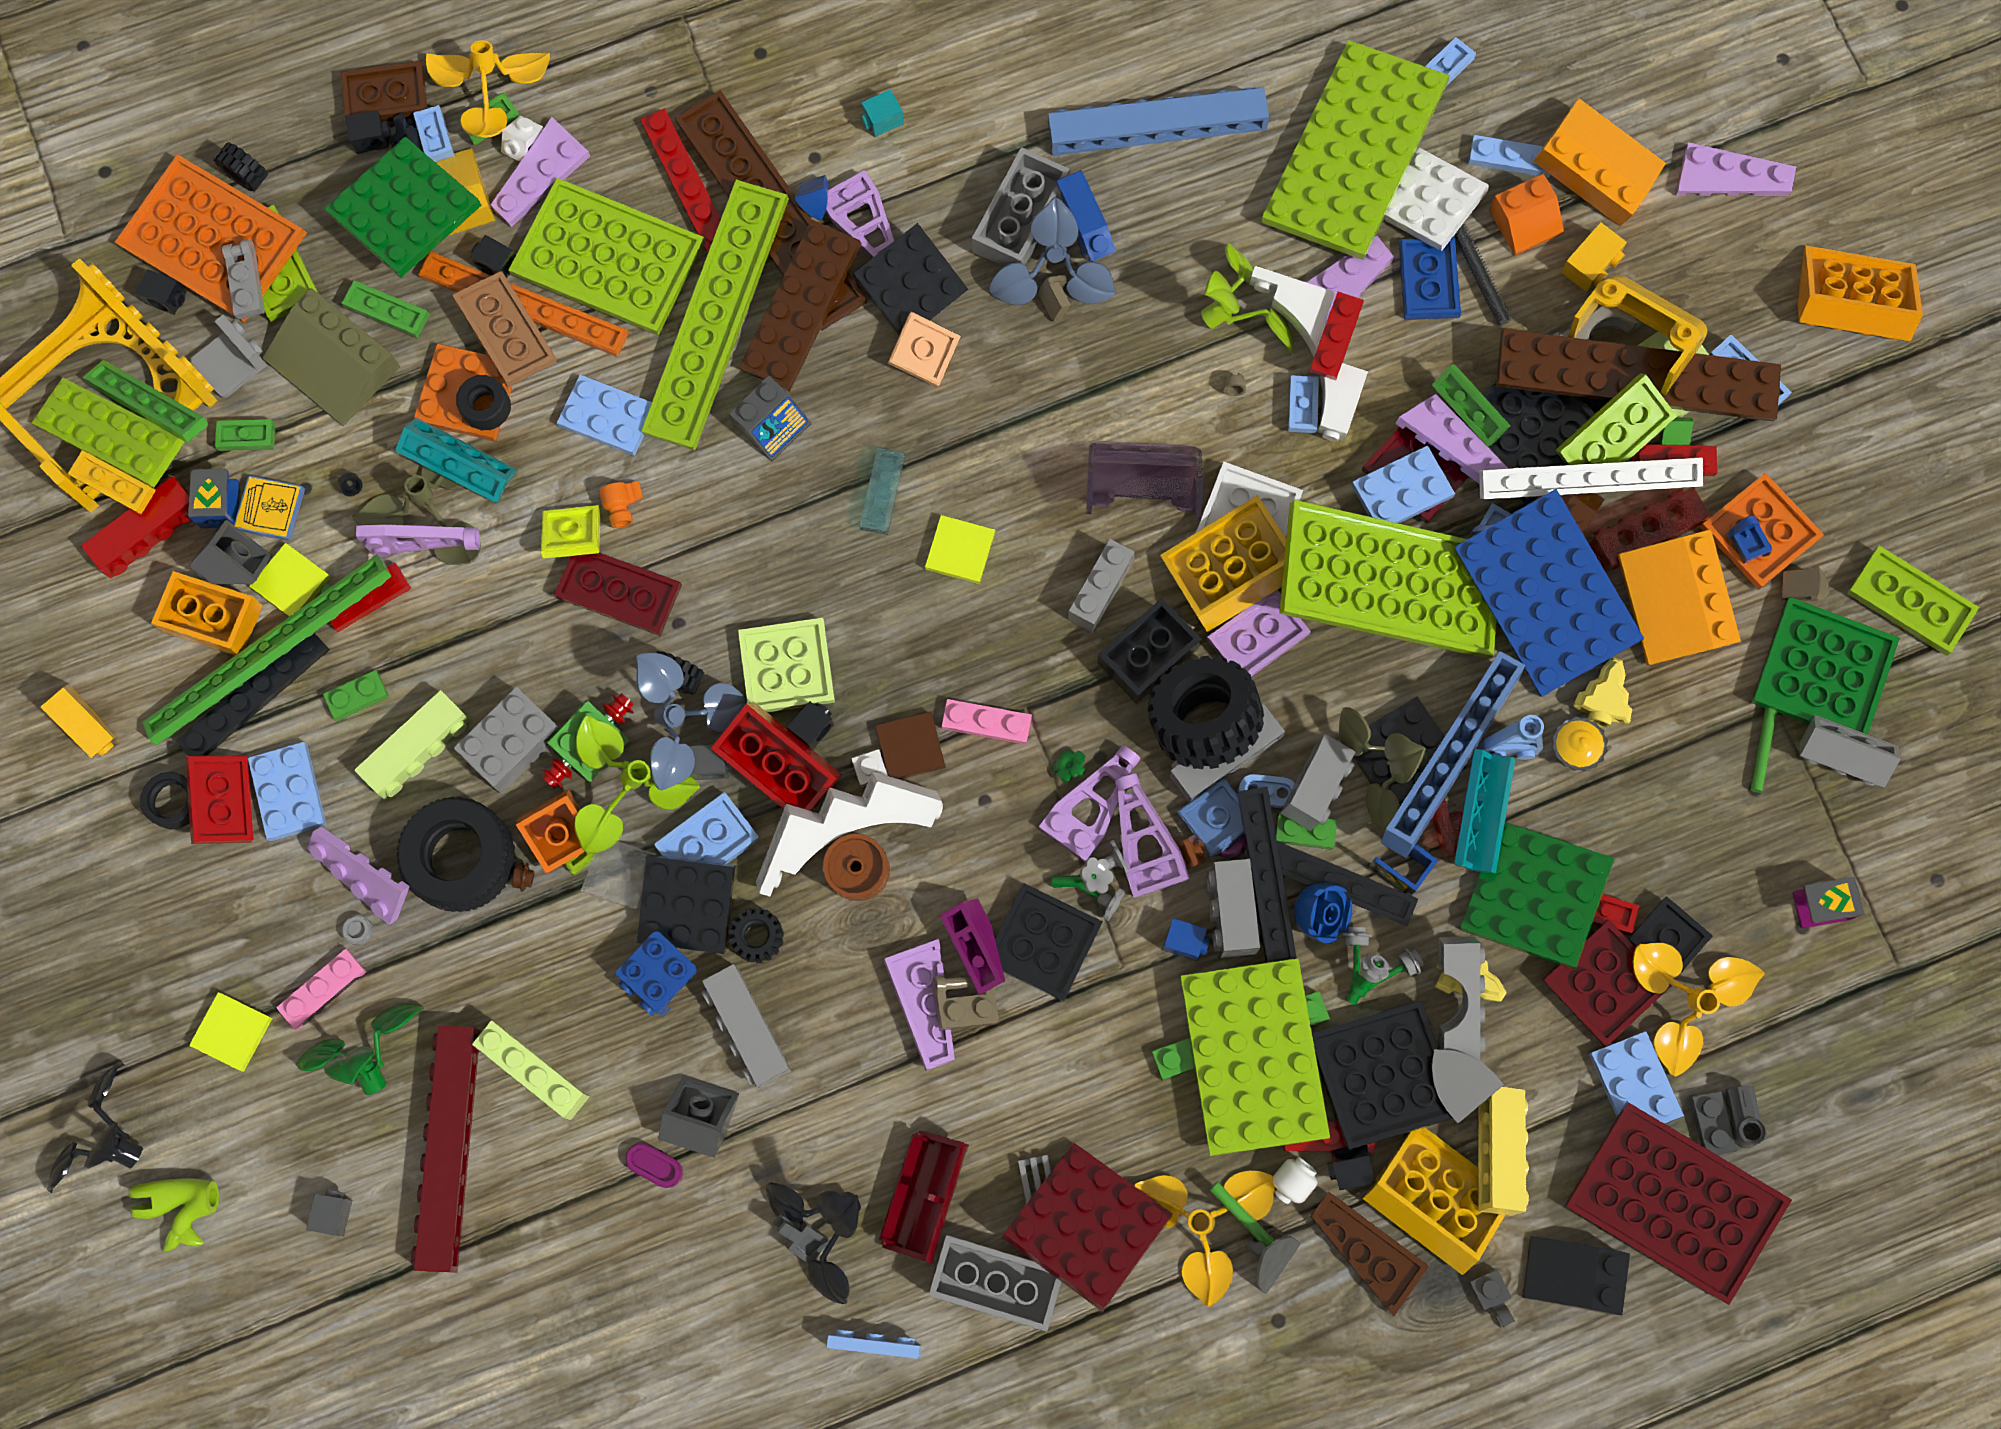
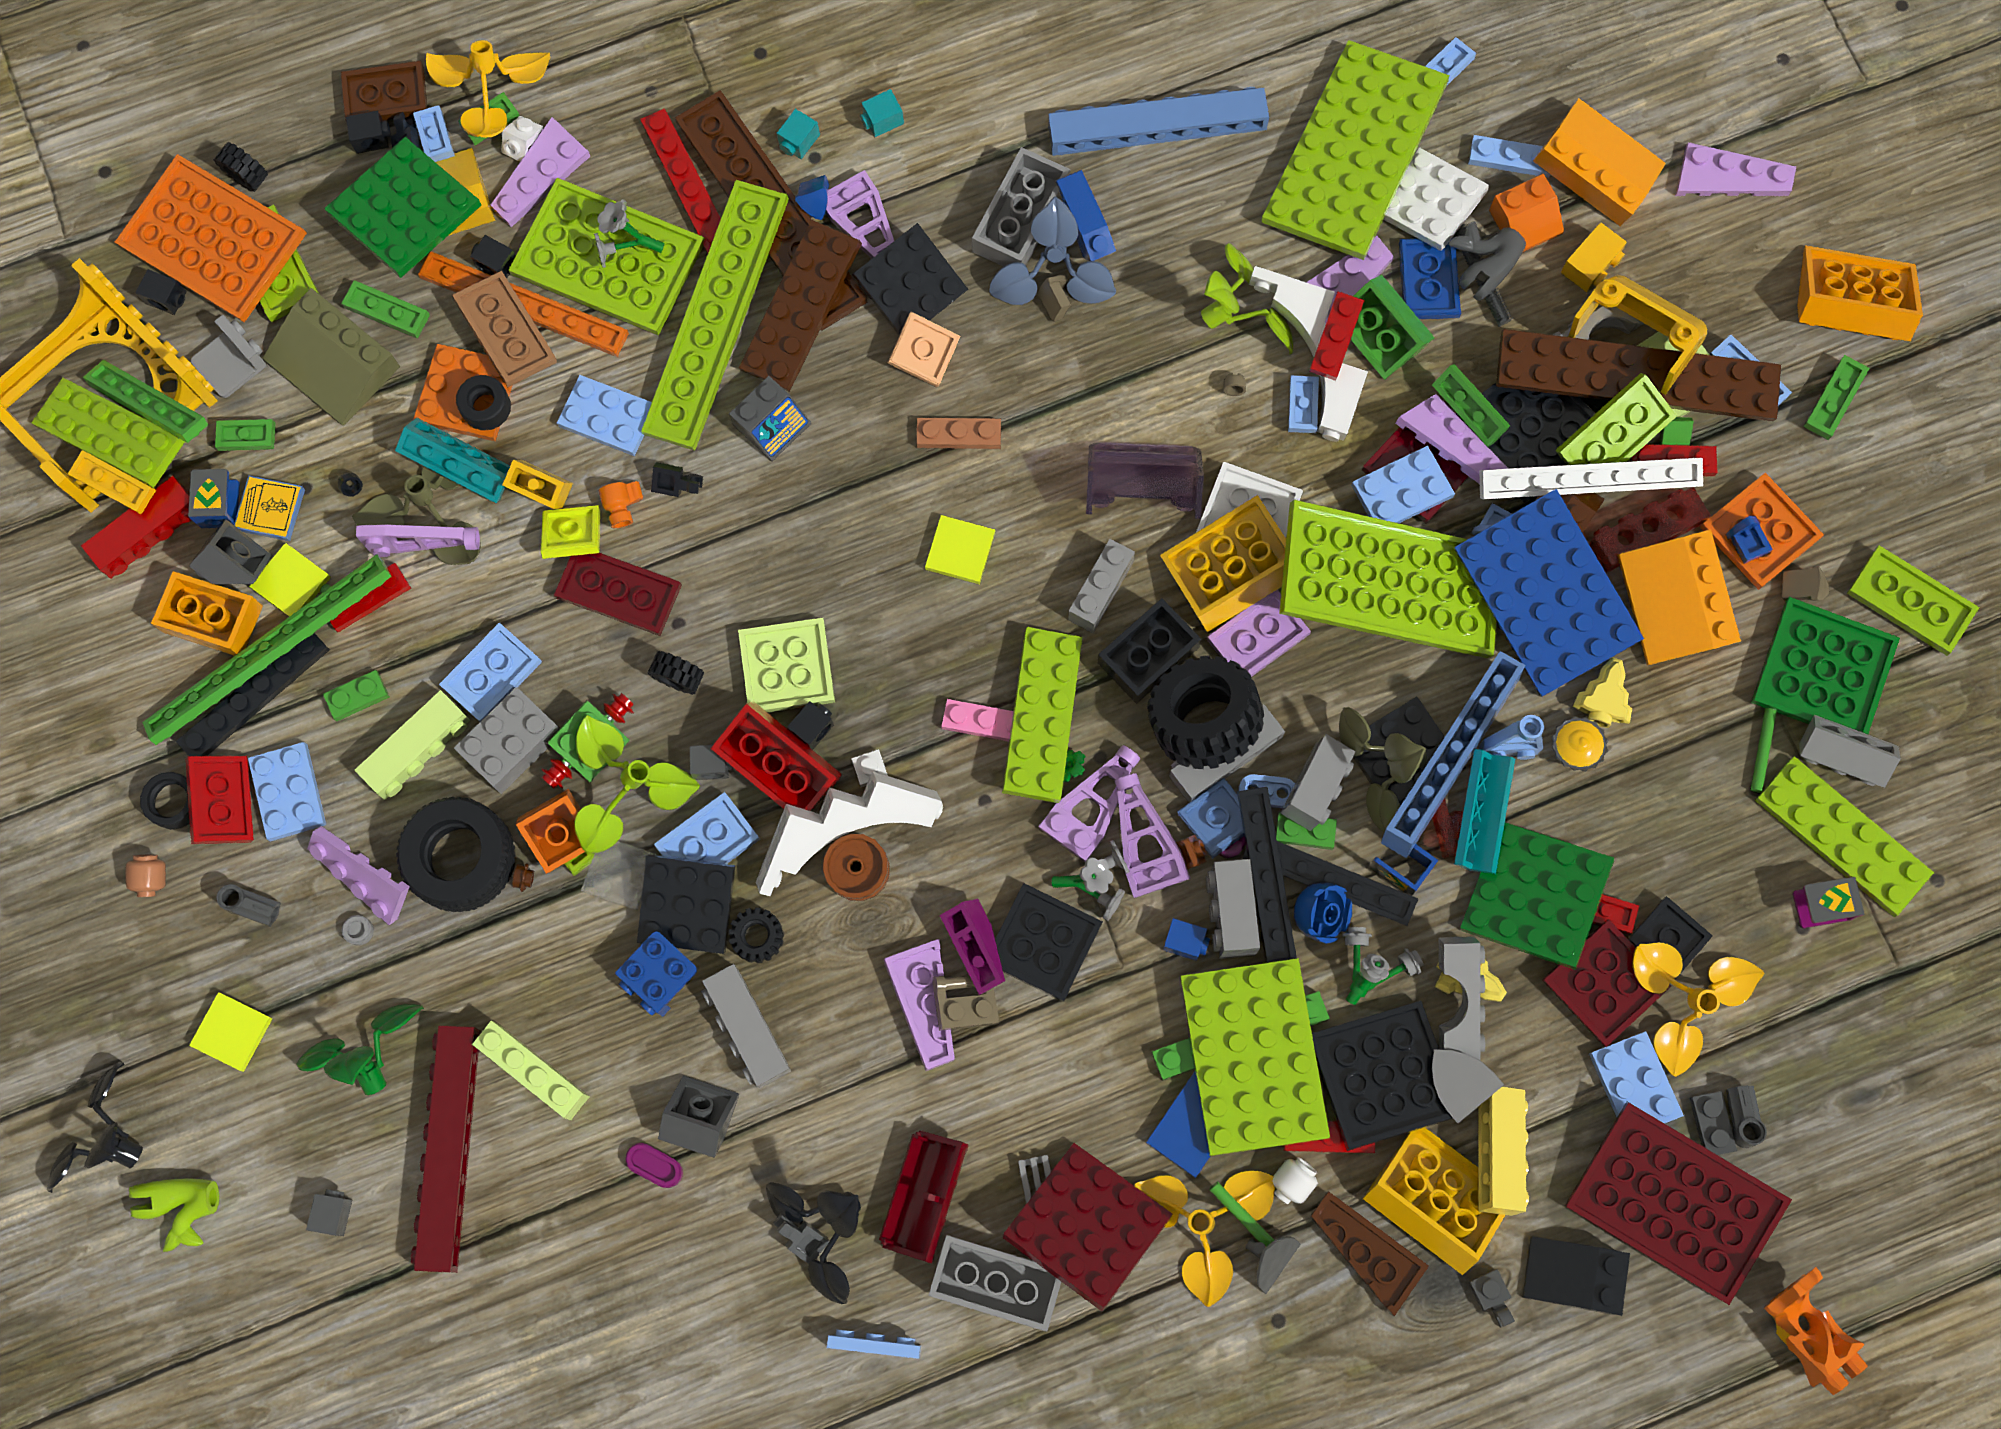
yellow slope [41,684,116,758] -> none
light grey plate [222,239,265,320] -> none
bright pink plate [276,949,367,1031] -> none
sand blue plant [636,653,747,790] -> none
clear light blue plate [859,448,905,535] -> none
reddish brown tile [875,711,946,780] -> none
black brick [1327,1145,1375,1190] -> none
none -> nougat head [125,854,166,897]
none -> dark grey piece [216,884,281,927]
none -> light blue plate [439,623,542,722]
none -> yellow brick [502,459,573,509]
none -> light grey plant [594,199,665,268]
none -> black plate [651,462,703,497]
none -> teal brick [777,108,820,160]
none -> nougat plate [917,418,1001,449]
none -> lime plate [1002,627,1083,803]
none -> blue tile [1146,1071,1210,1178]
none -> bright green slope [1351,275,1435,380]
none -> dark grey piece [1448,221,1526,301]
none -> lime plate [1755,756,1934,917]
none -> orange hips [1764,1267,1868,1395]
none -> bright green plate [1803,355,1870,440]

